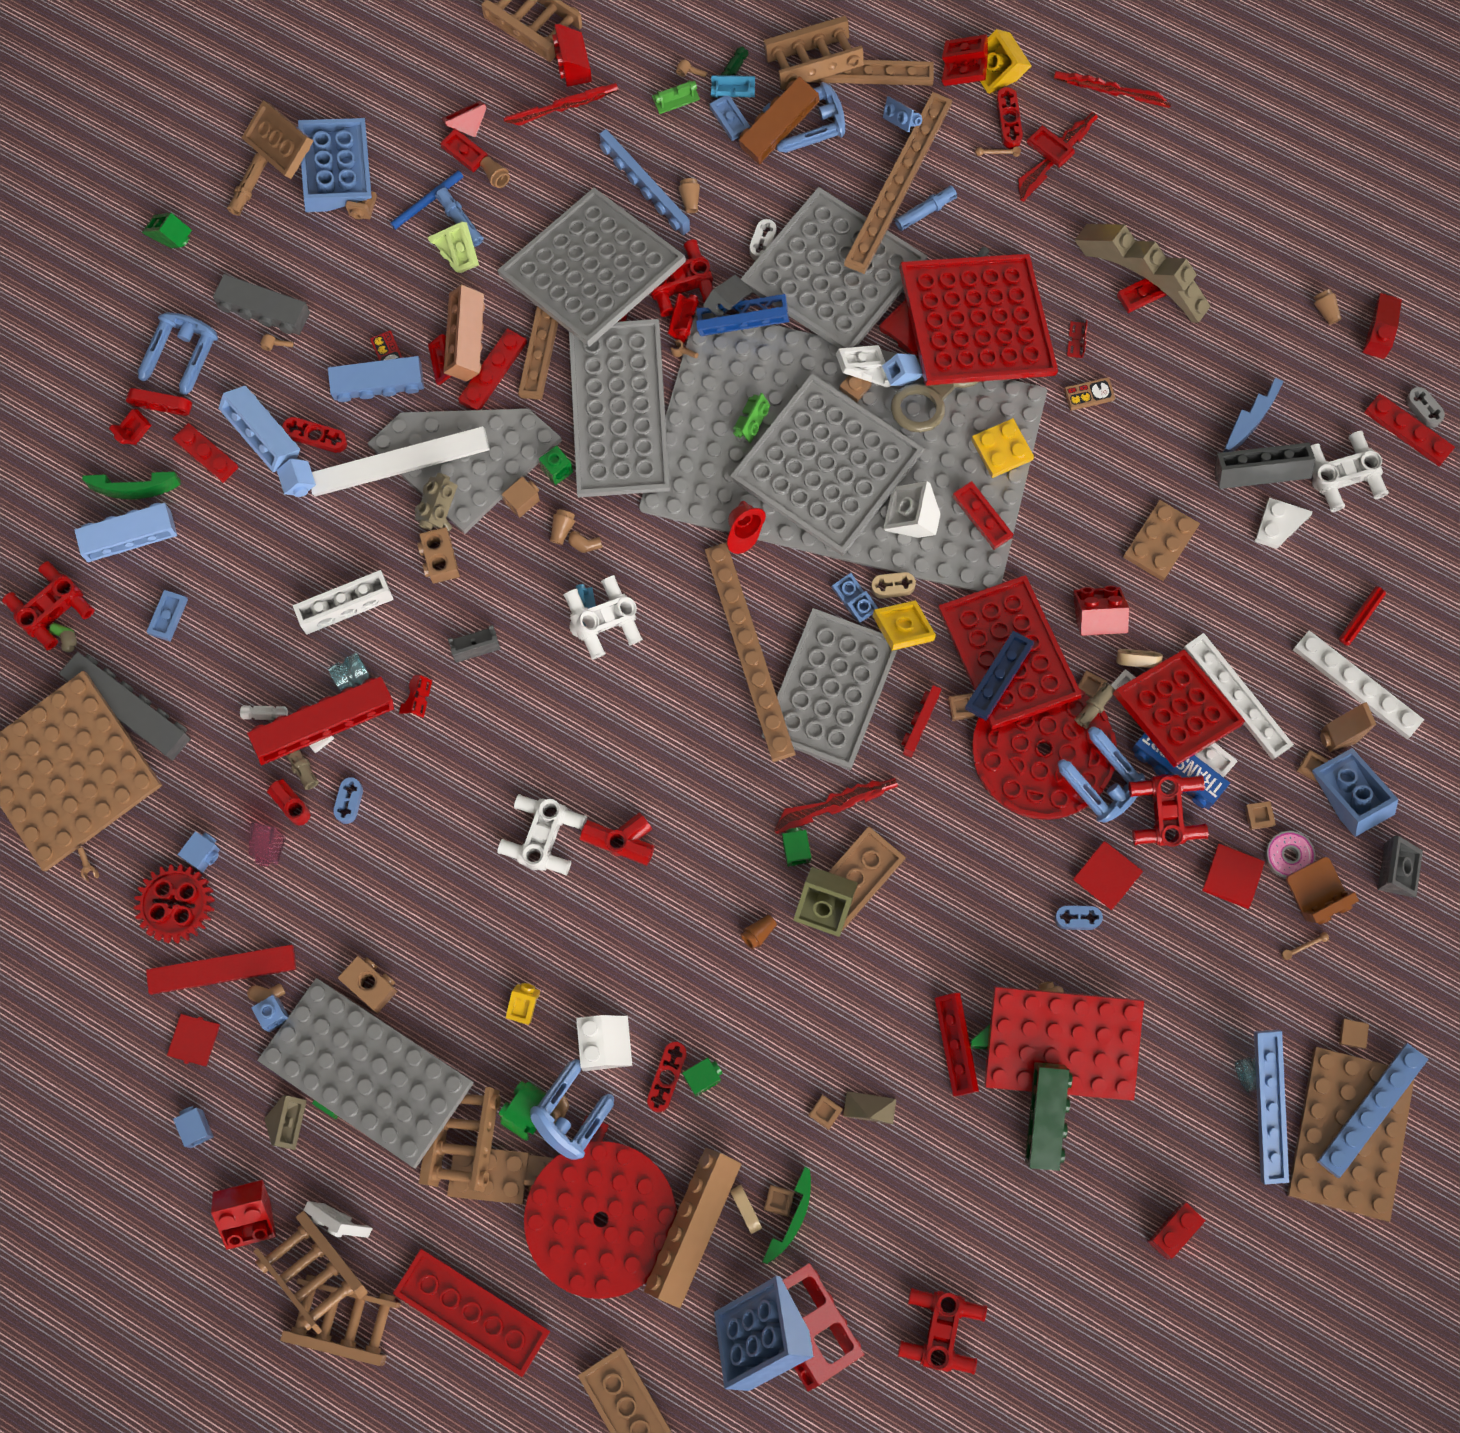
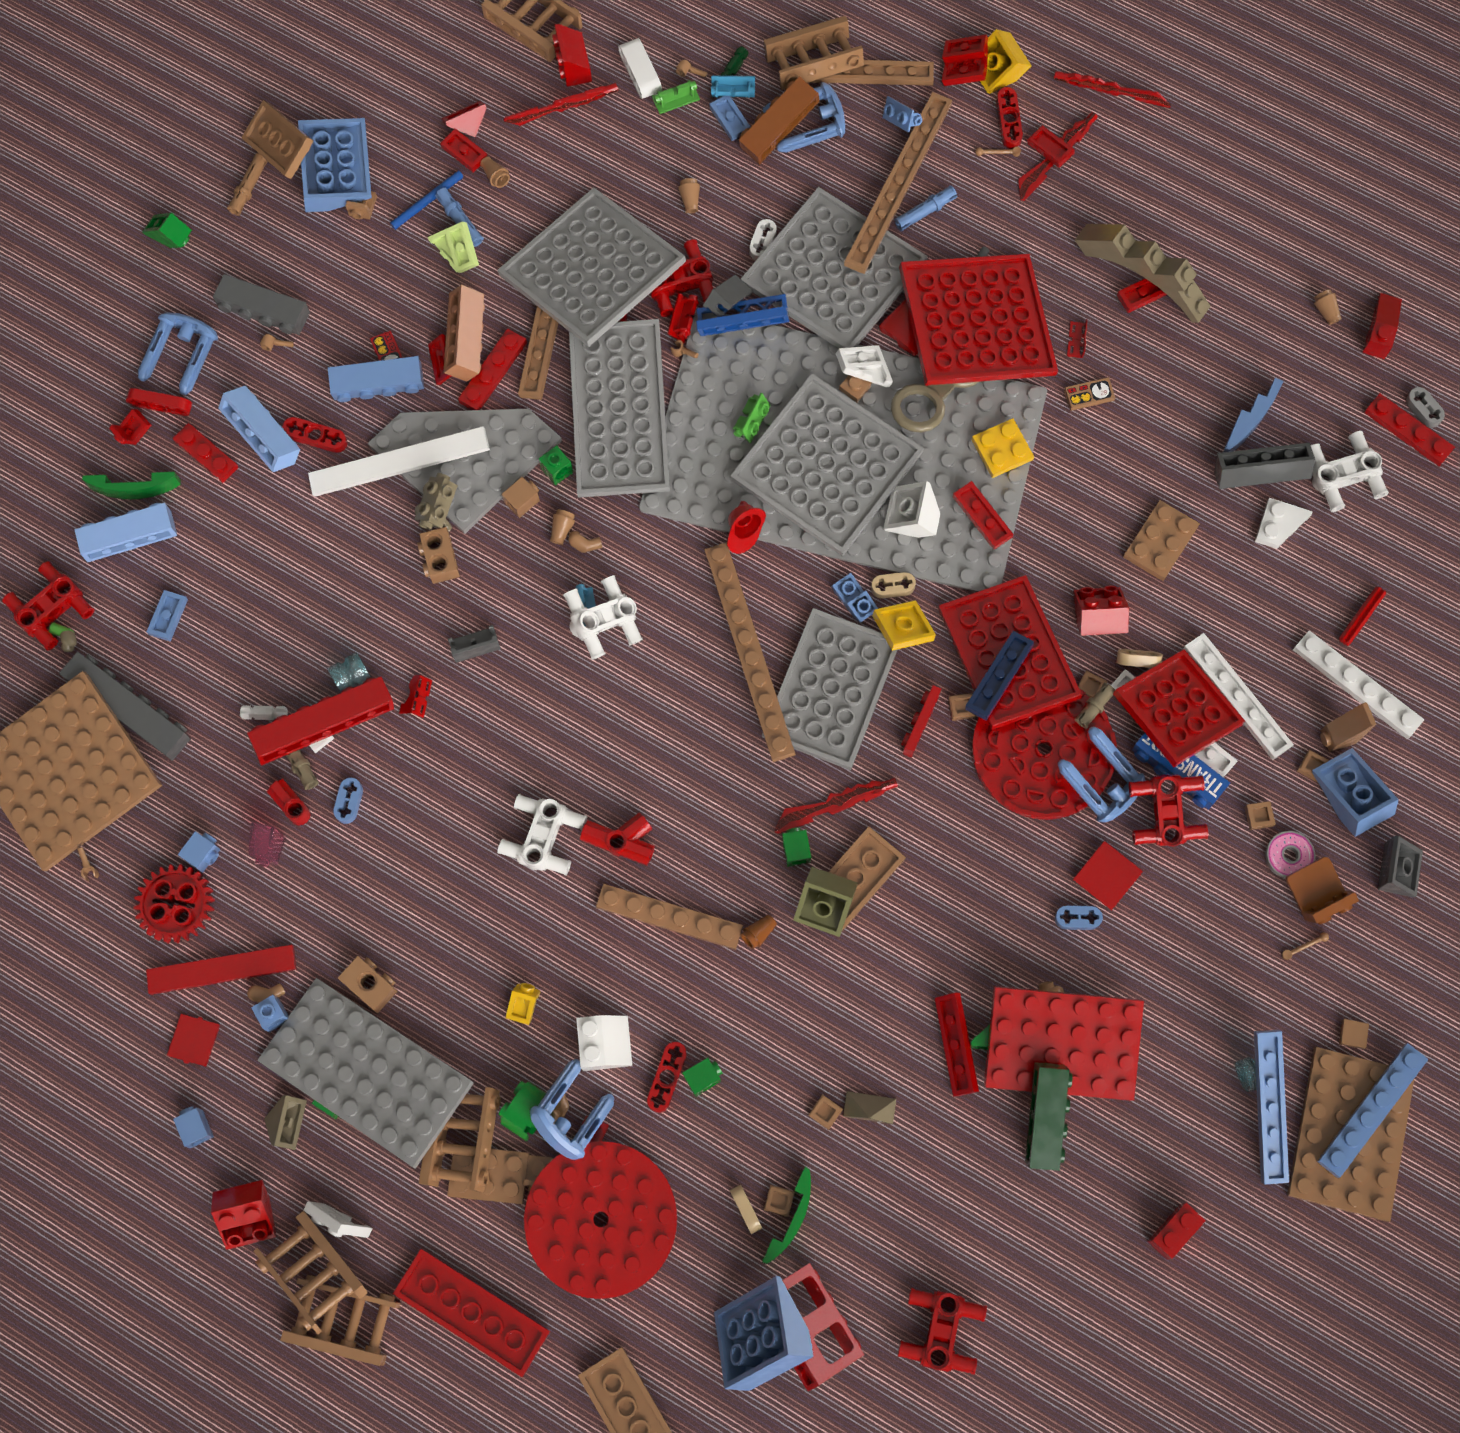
light blue brick [277,459,316,497] -> none
white brick [292,570,394,635] -> none
medium blue plate [599,129,690,235] -> none
medium nougat brick [644,1148,742,1308] -> none
light blue brick [882,353,923,386] -> none
red slope [1202,844,1265,909] -> none
none -> medium nougat plate [596,884,743,950]
none -> white beam [618,38,662,99]

